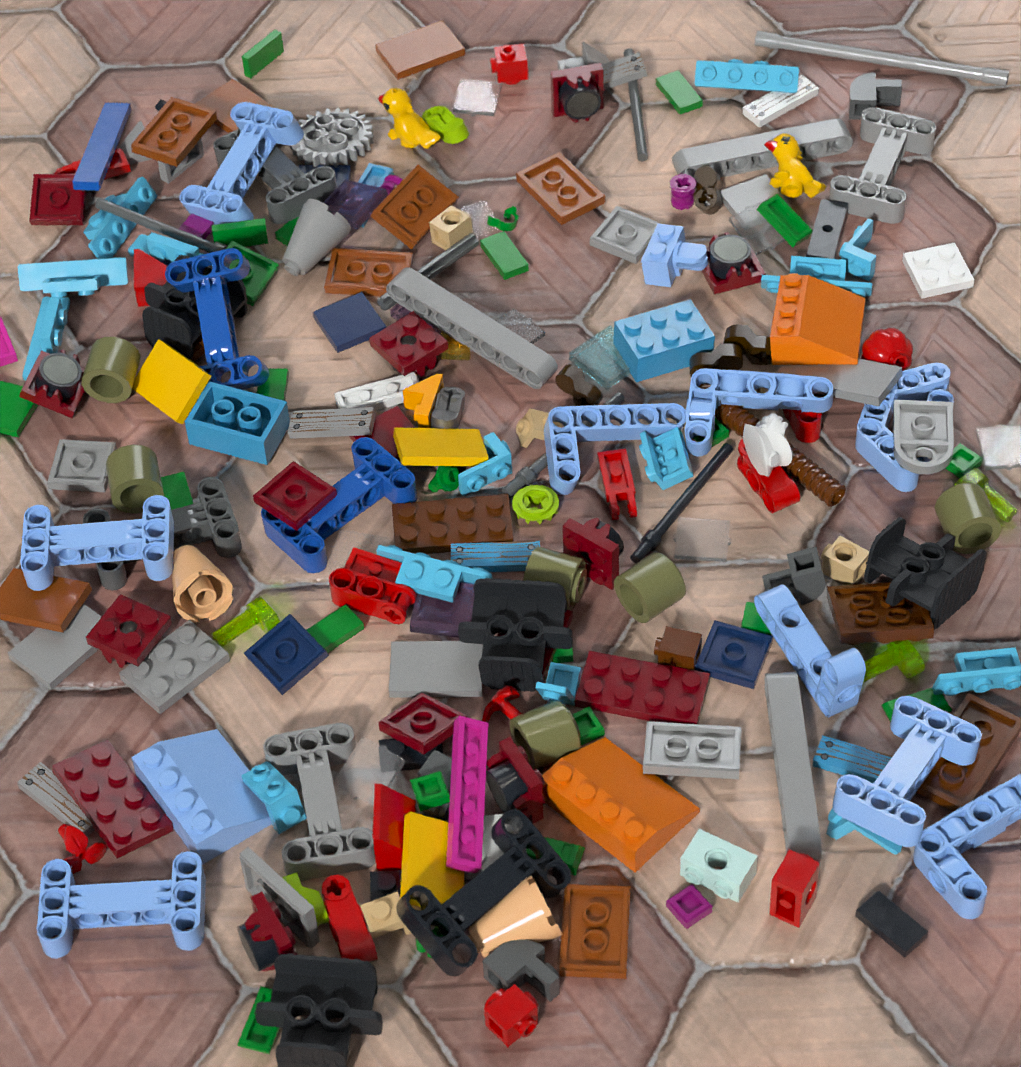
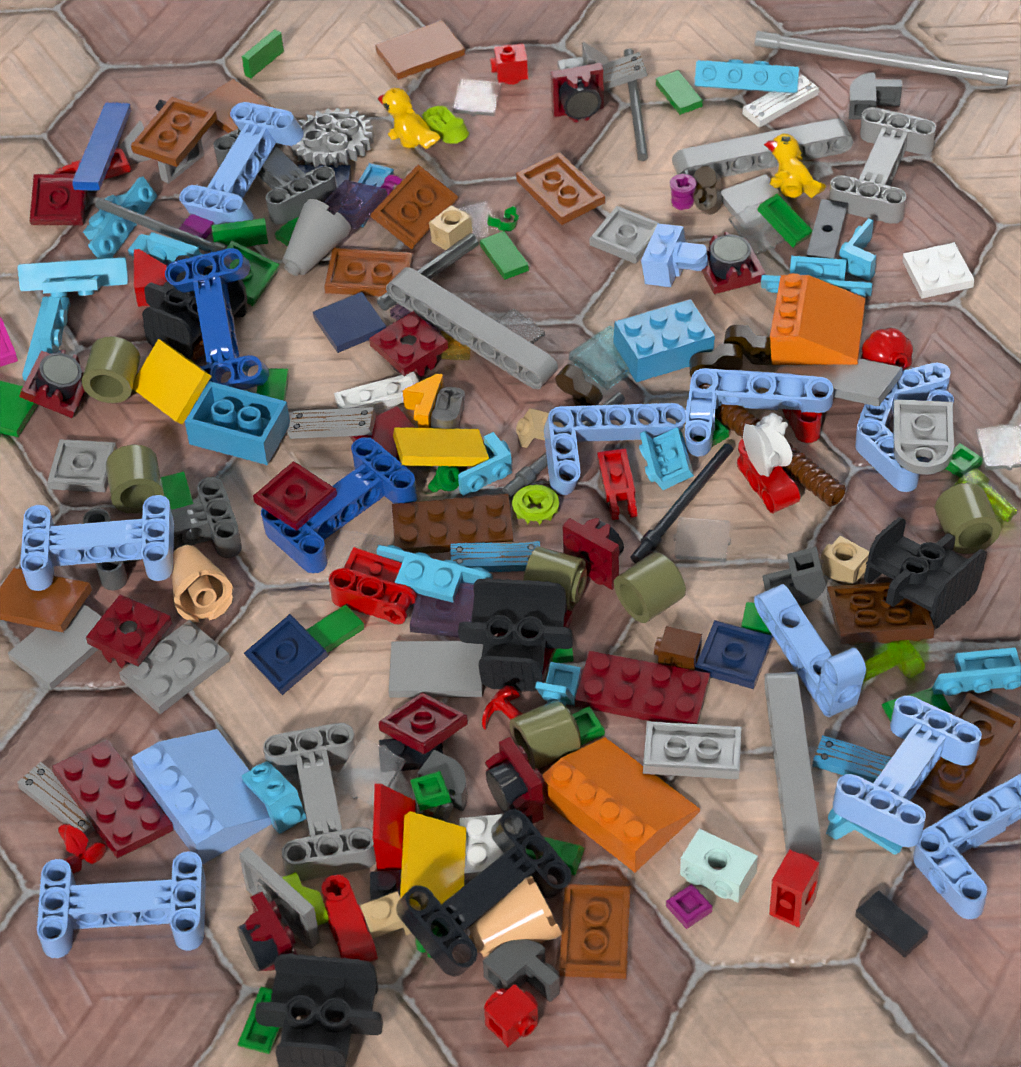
clear neon green piece [212,596,281,647] -> none
dark pink plate [446,715,488,874] -> none

